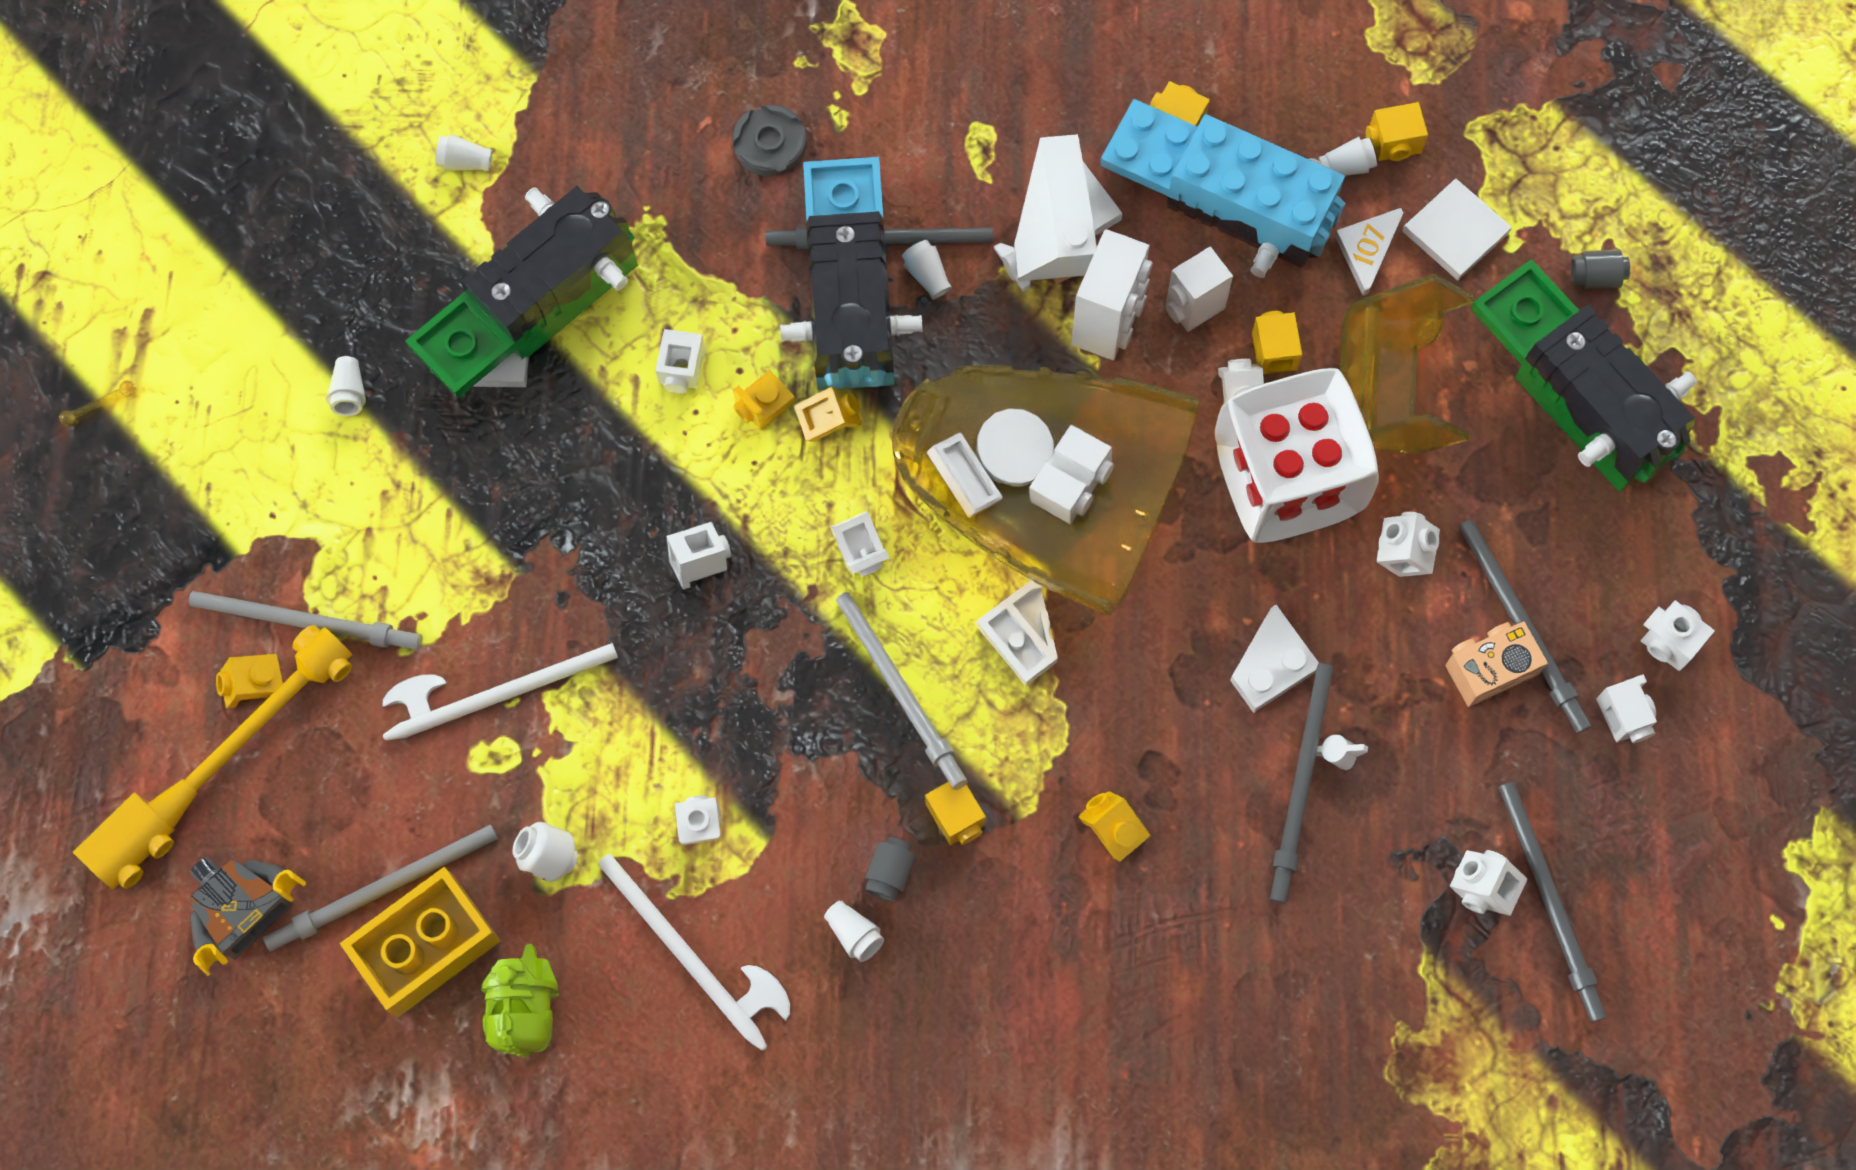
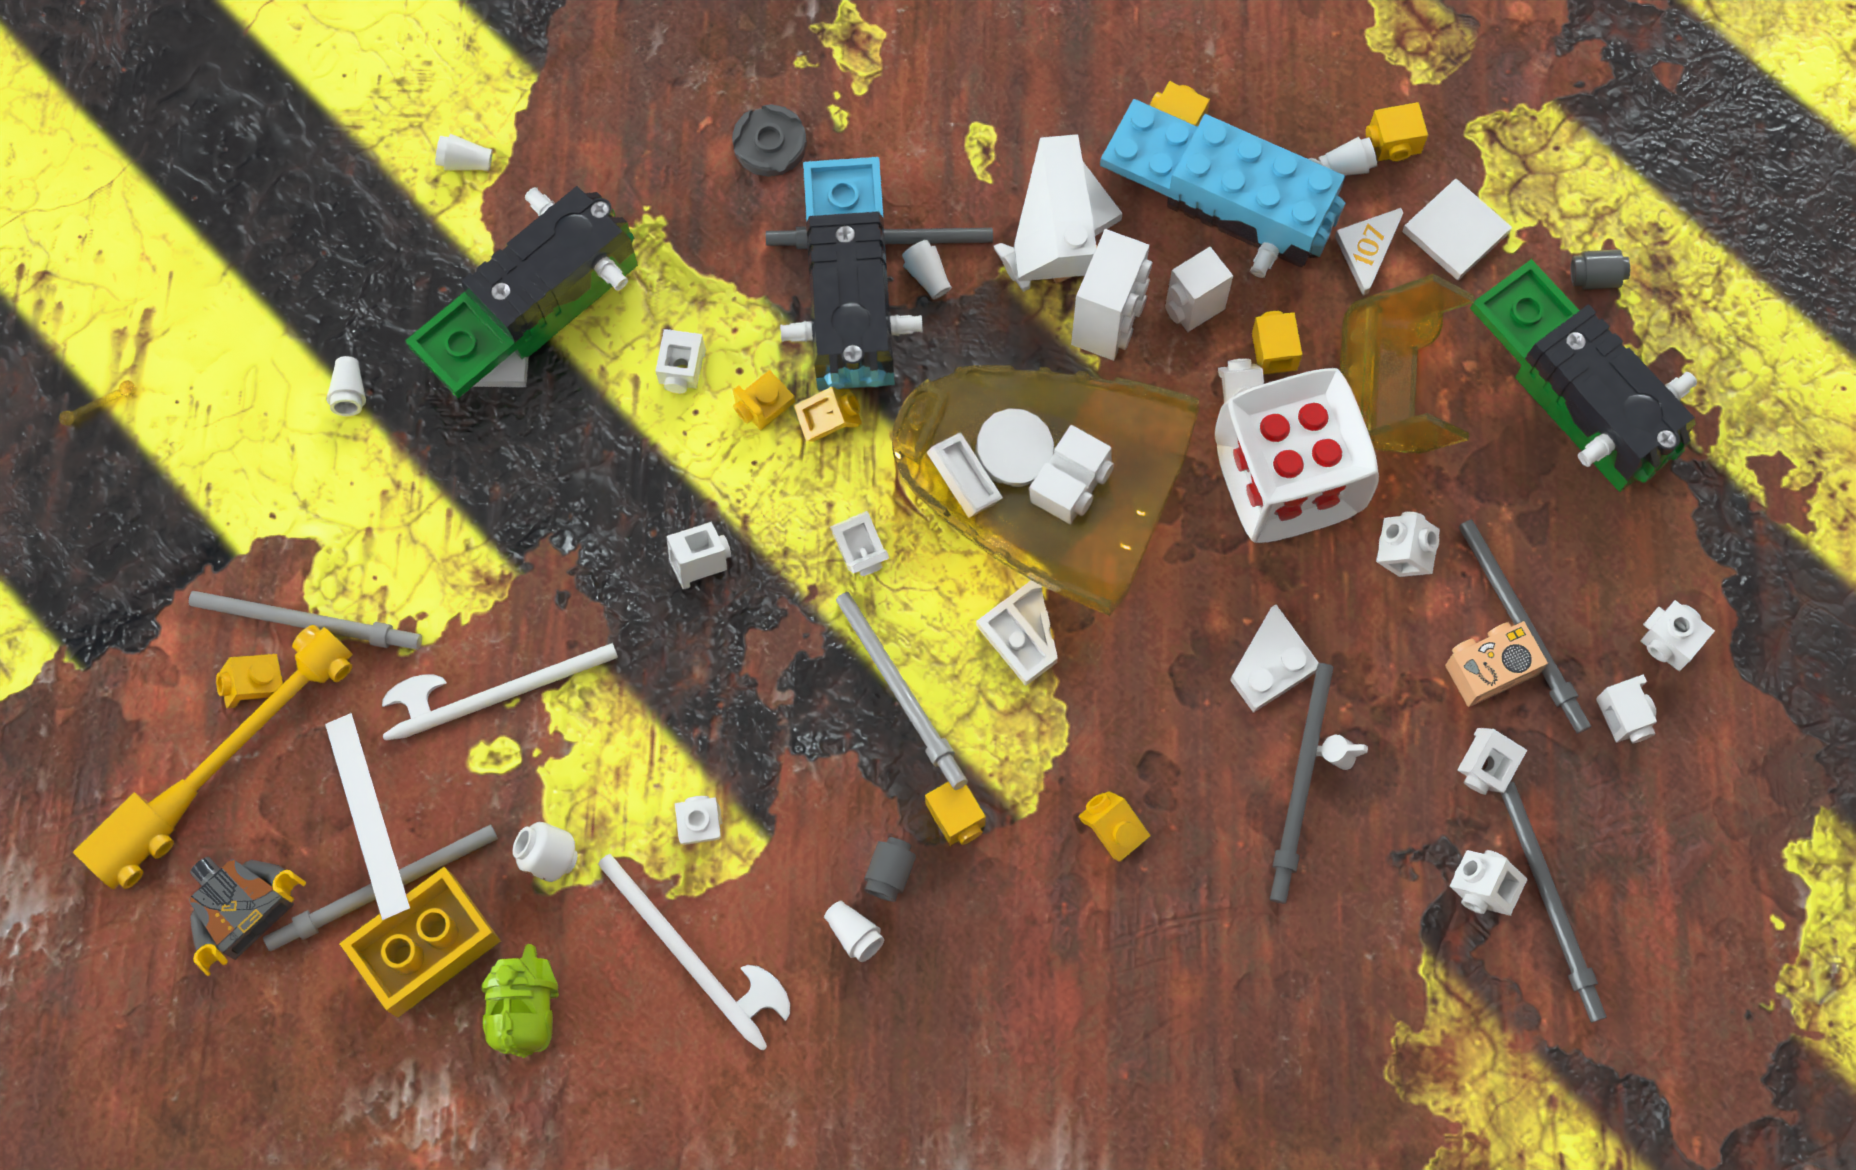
none -> white sticker [325,713,410,920]
none -> white brick [1458,728,1527,795]

